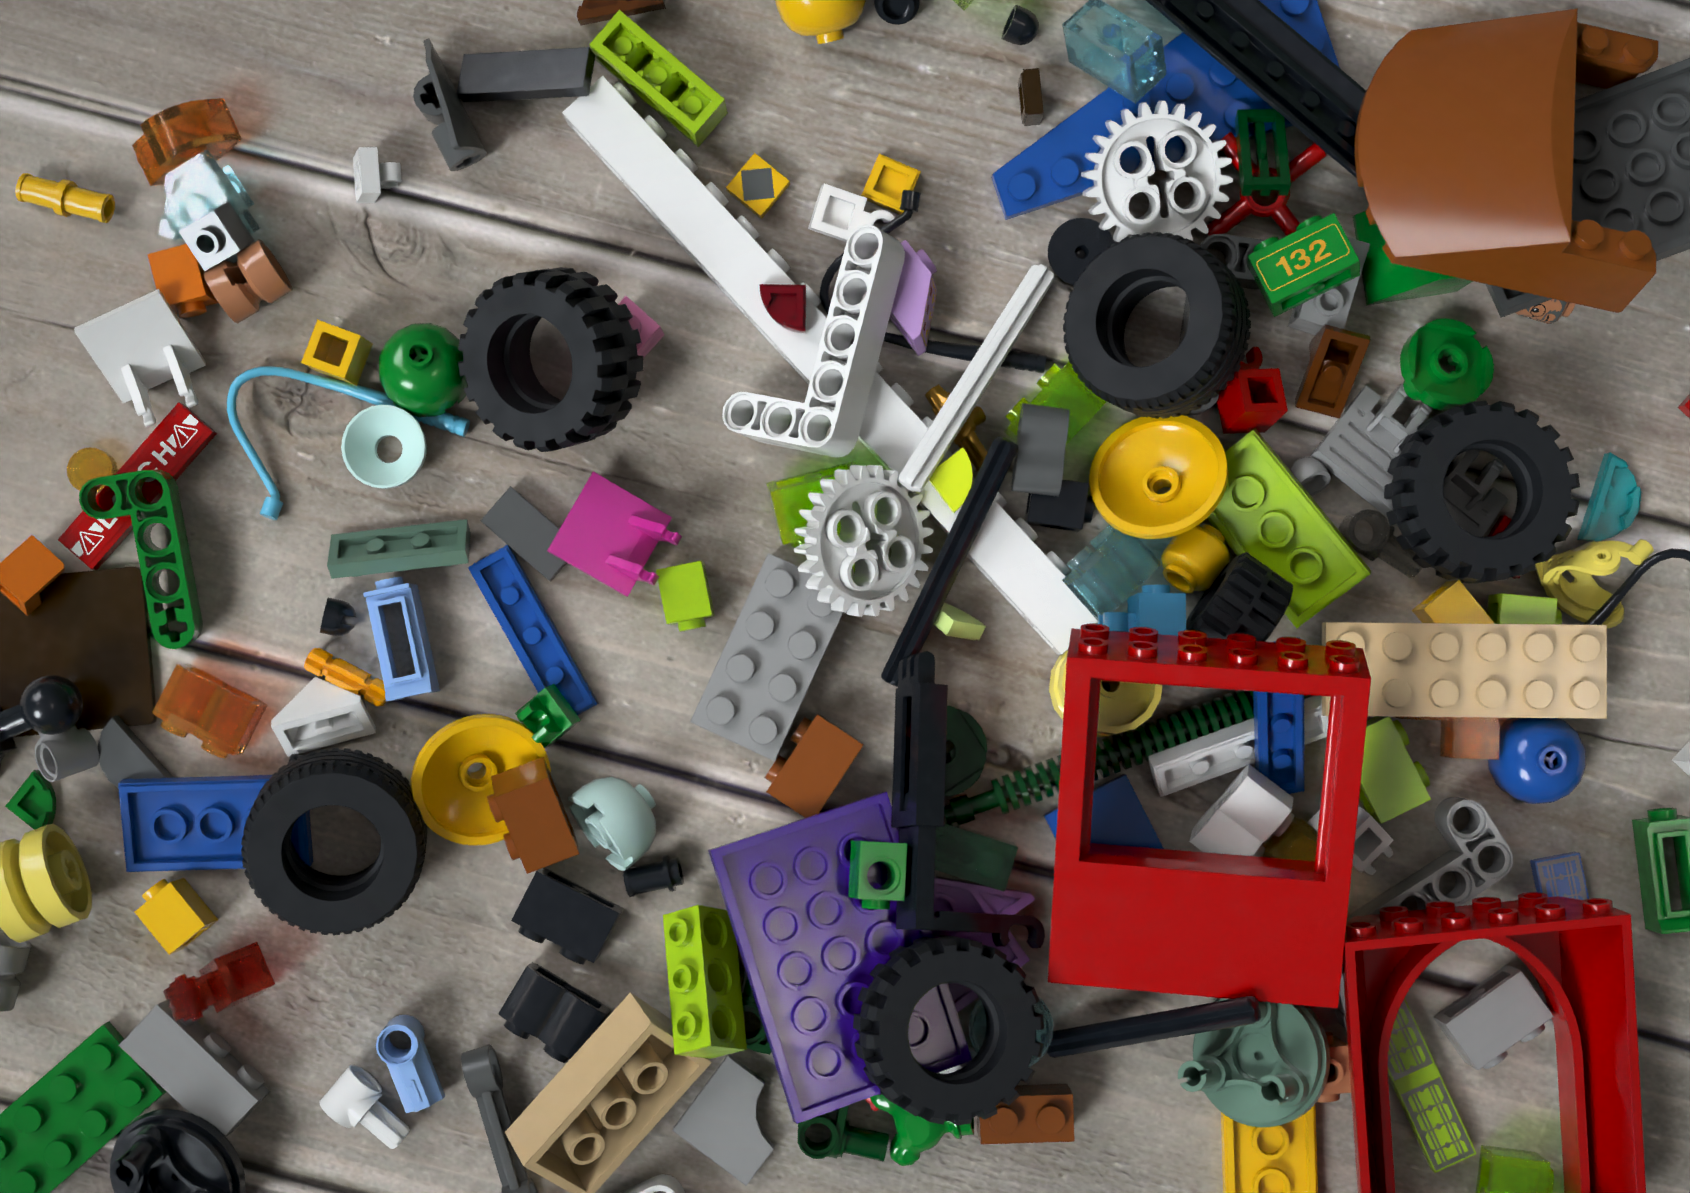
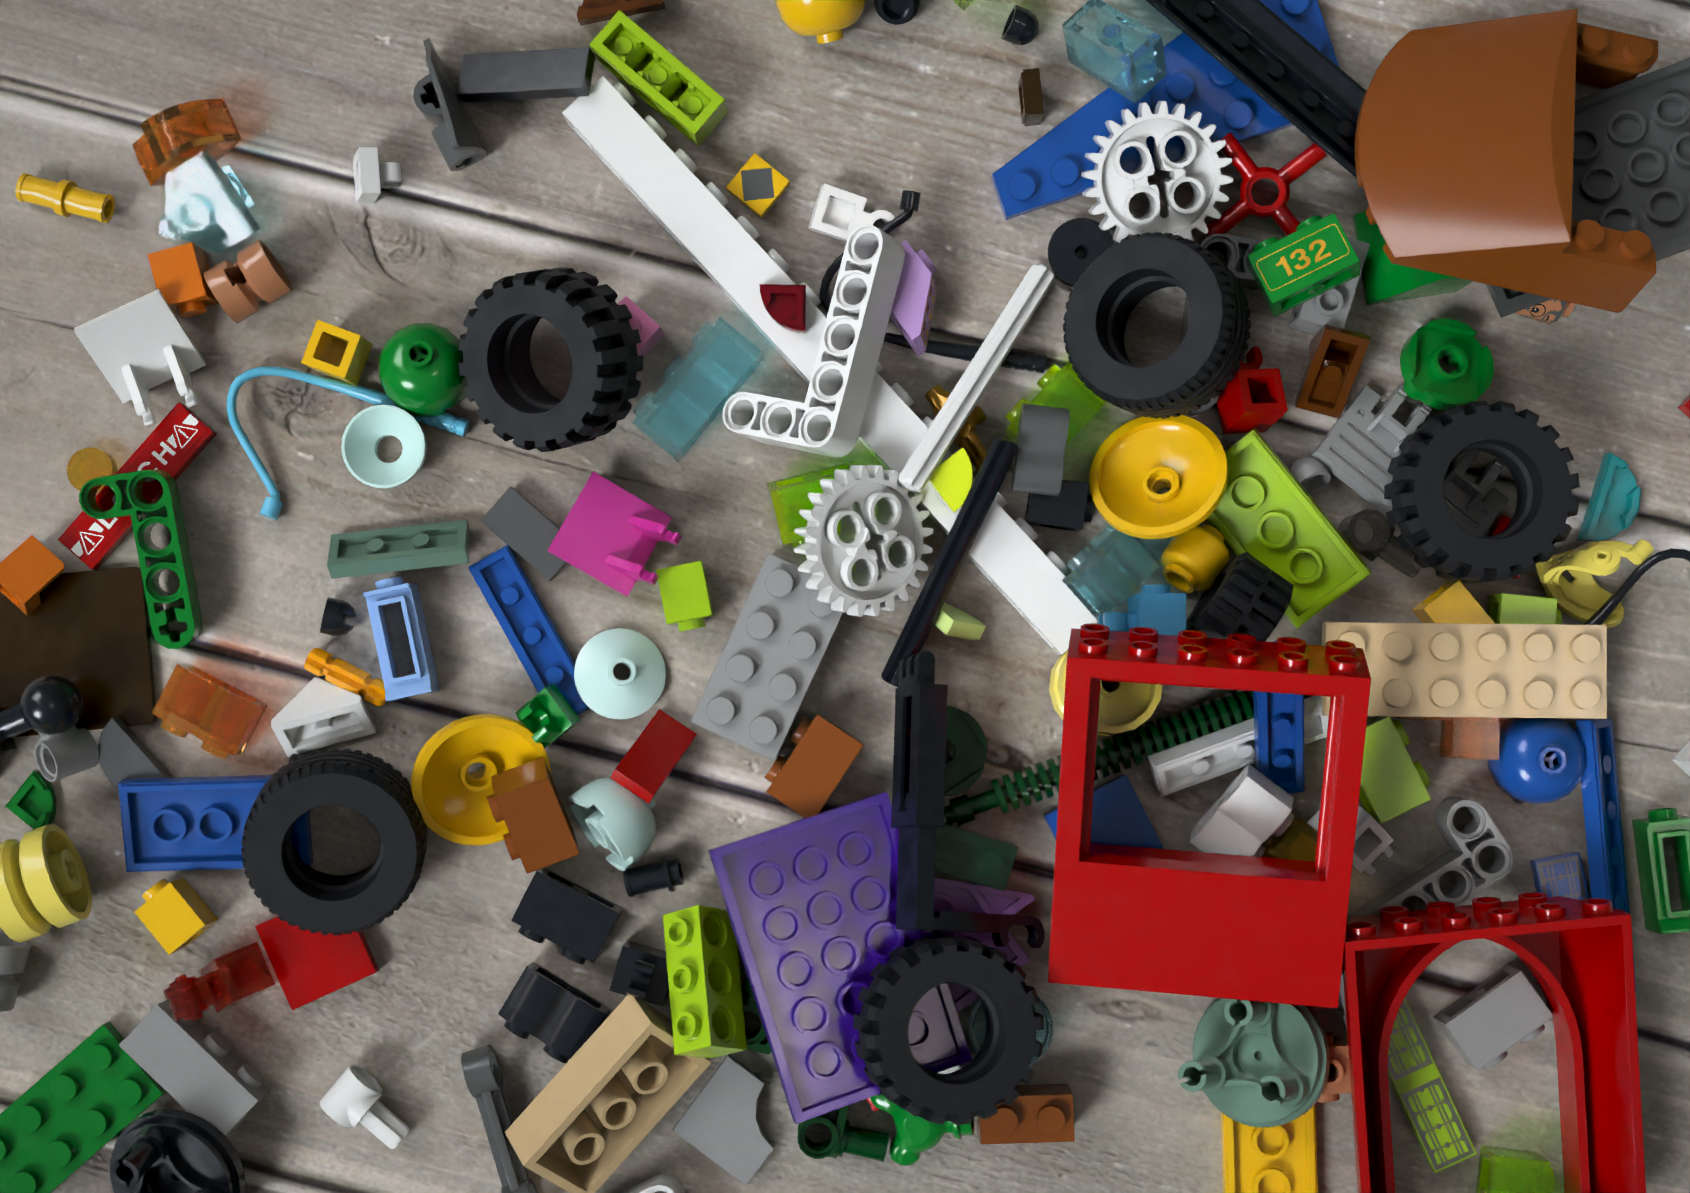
plate [178,201,254,271] -> none
light blue piece [376,1015,445,1113] -> none
green brick [848,840,907,910] -> none
yellow tile [861,153,921,215] -> none
black axle [1044,996,1261,1058] -> none
dark green tile [1235,109,1291,196] -> none
none -> red tile [255,916,379,1010]
none -> light aqua dish [574,628,666,720]
none -> black brick [609,940,669,1006]
none -> red tile [610,709,697,804]
none -> clear light blue brick [632,317,765,462]
none -> blue tile [1576,717,1637,992]

